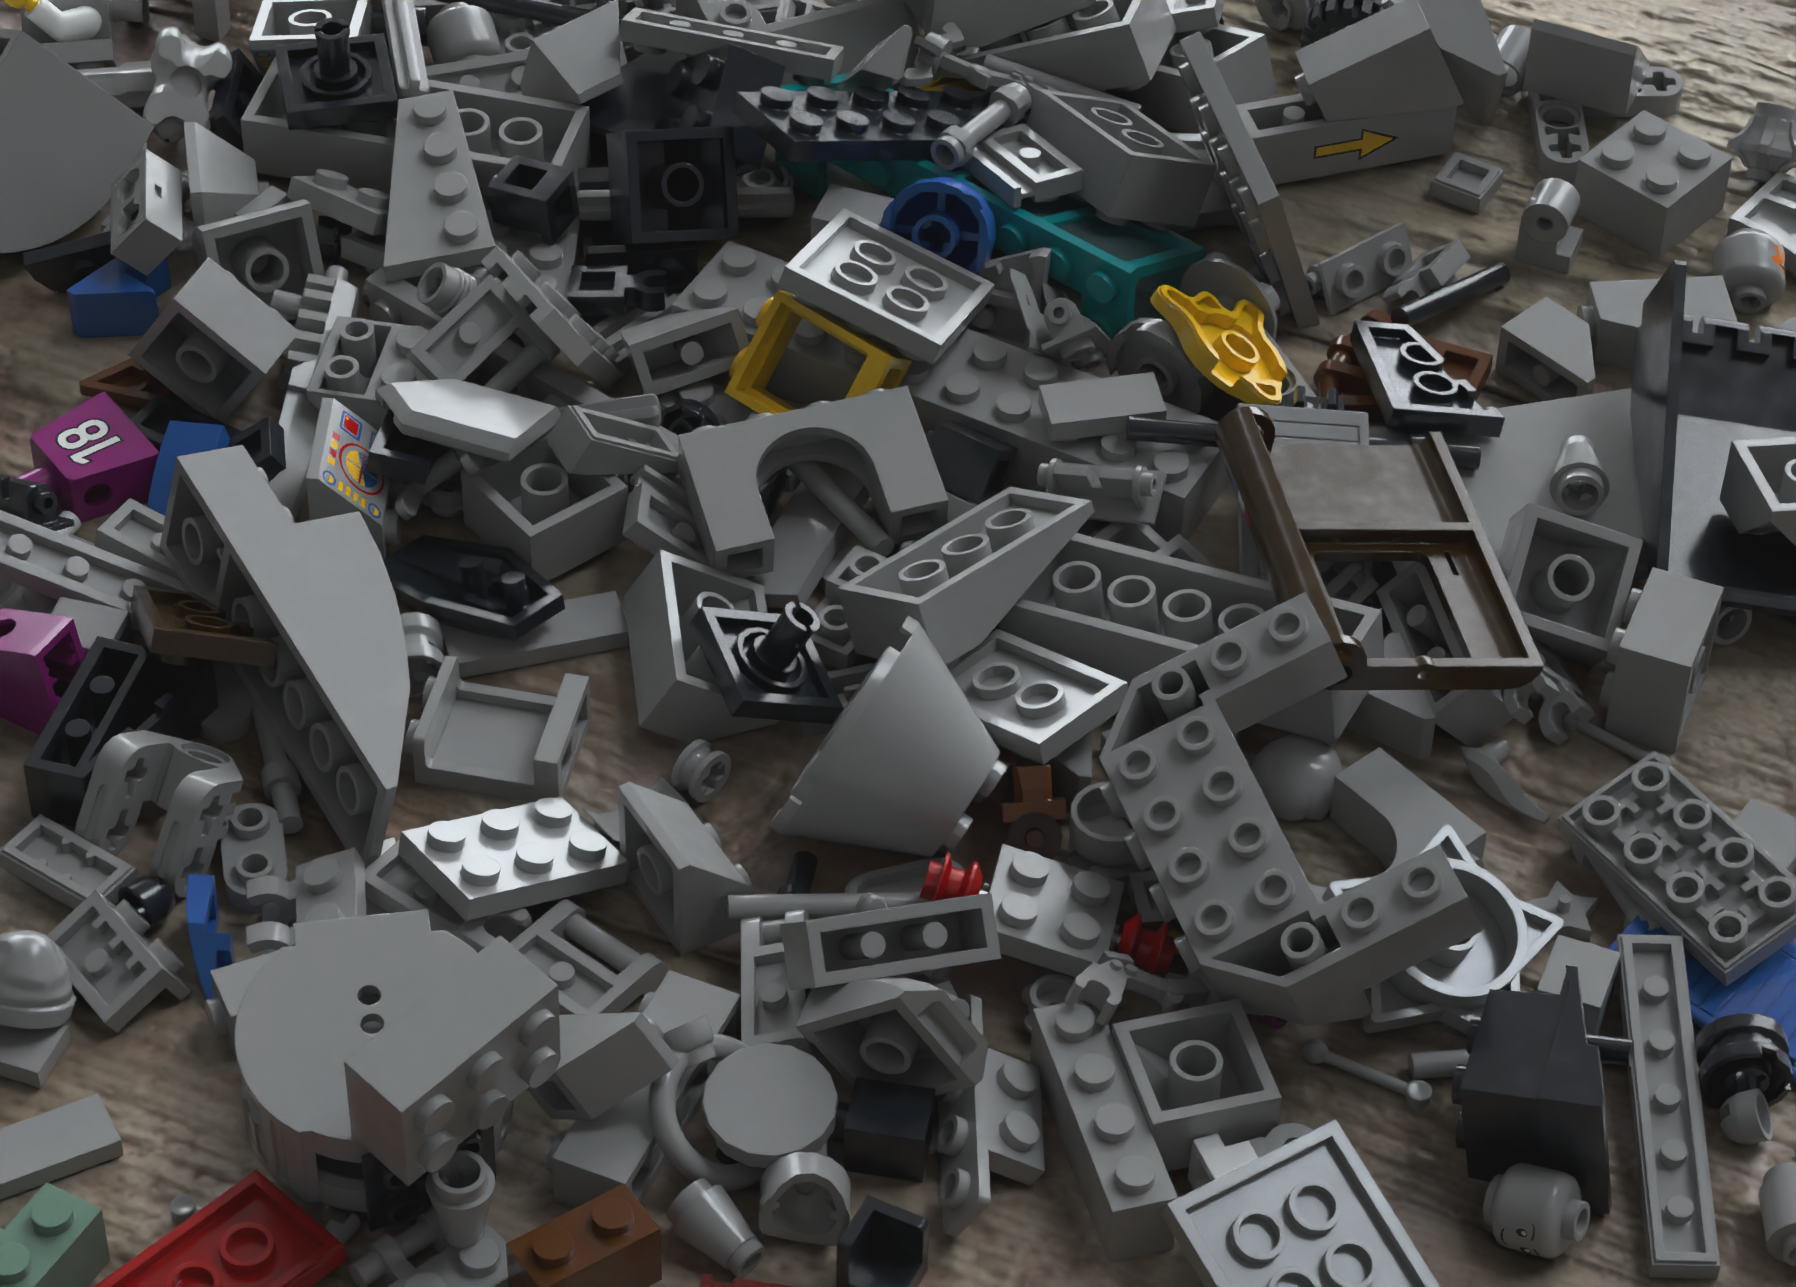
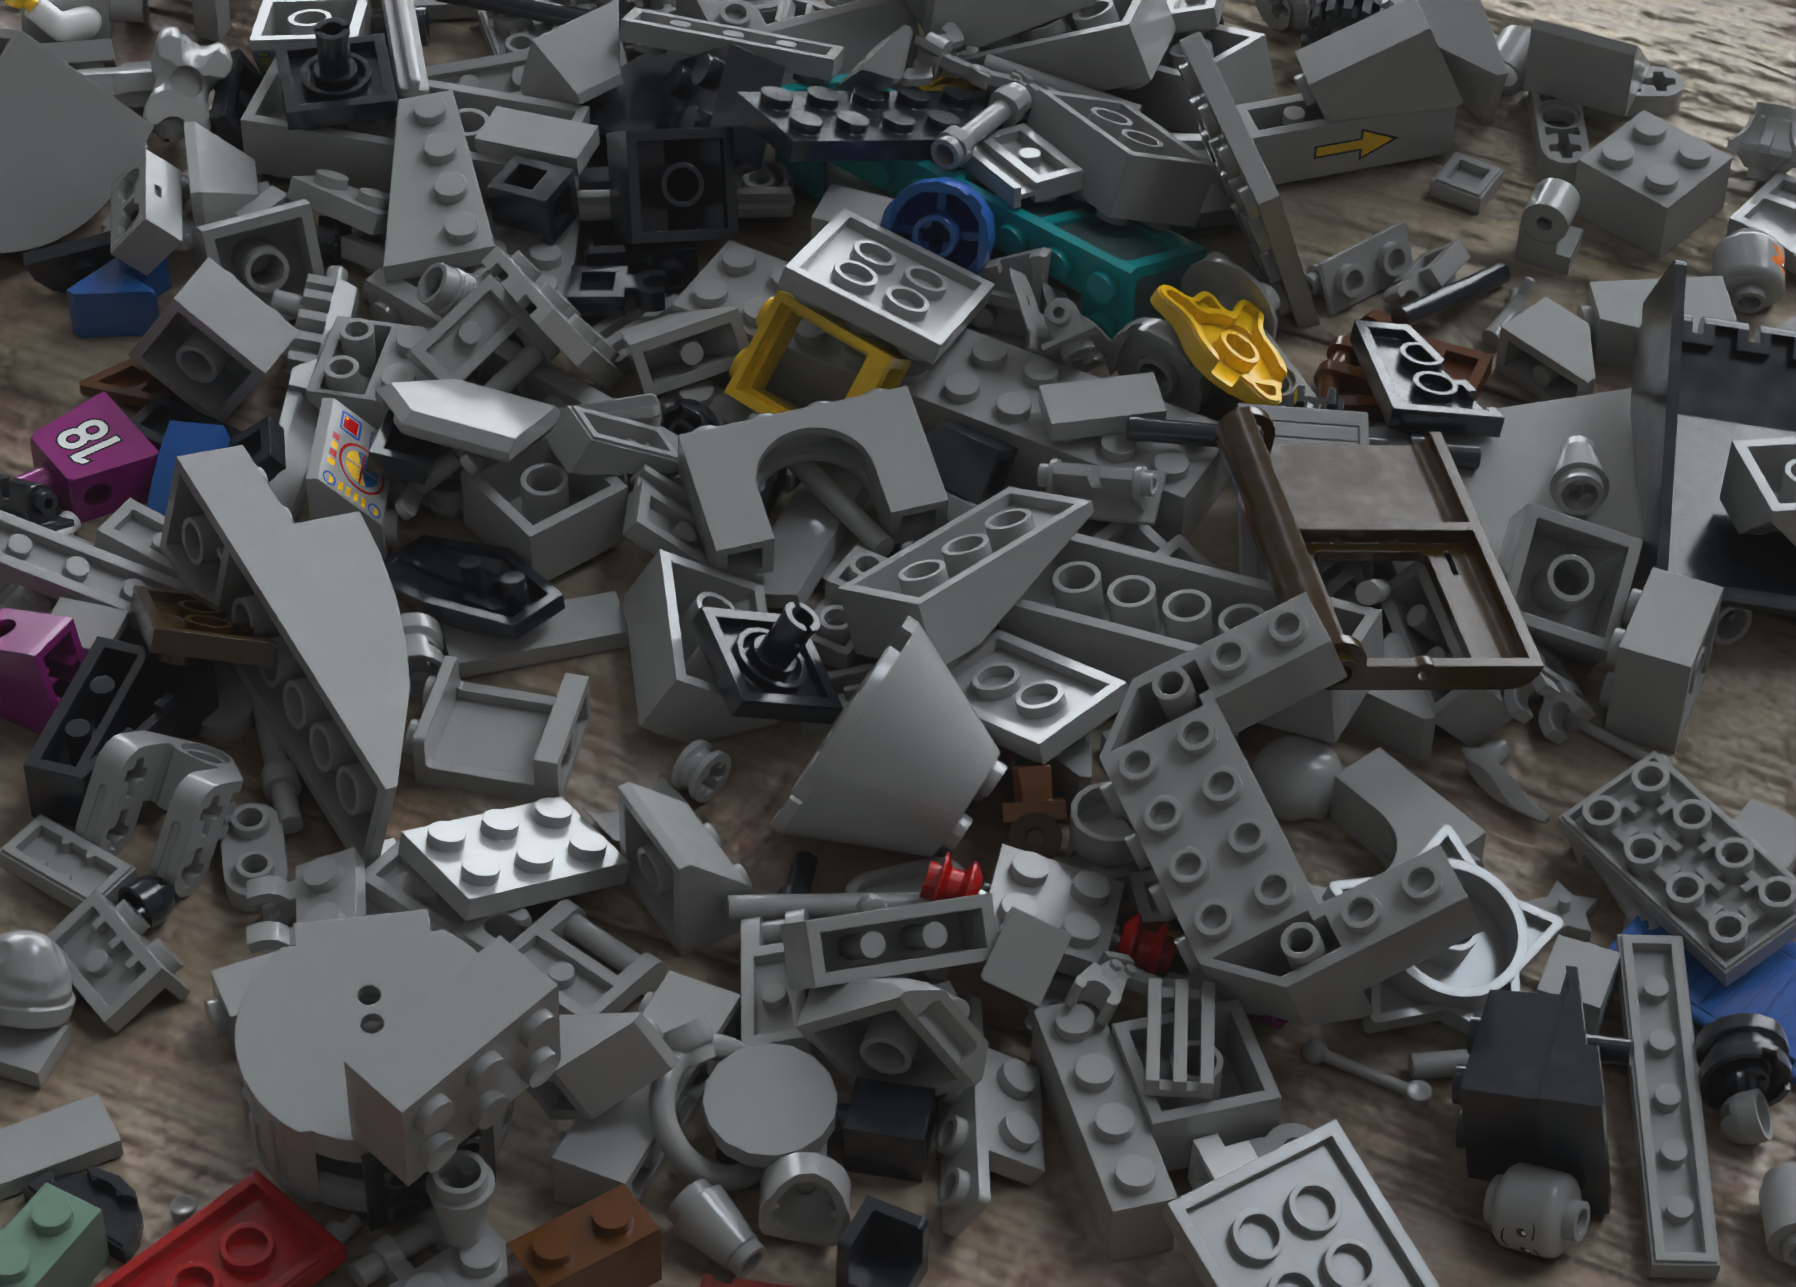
blue slope [186,874,235,1001] -> none
light grey head [426,2,501,65] -> none
none -> black tile [22,1167,144,1265]
none -> light grey tile [475,106,600,176]
none -> light grey panel [981,906,1073,1009]
none -> light grey tile [1145,978,1215,1099]
none -> light grey wheel [1355,578,1391,606]
none -> light grey bar [1482,277,1535,349]

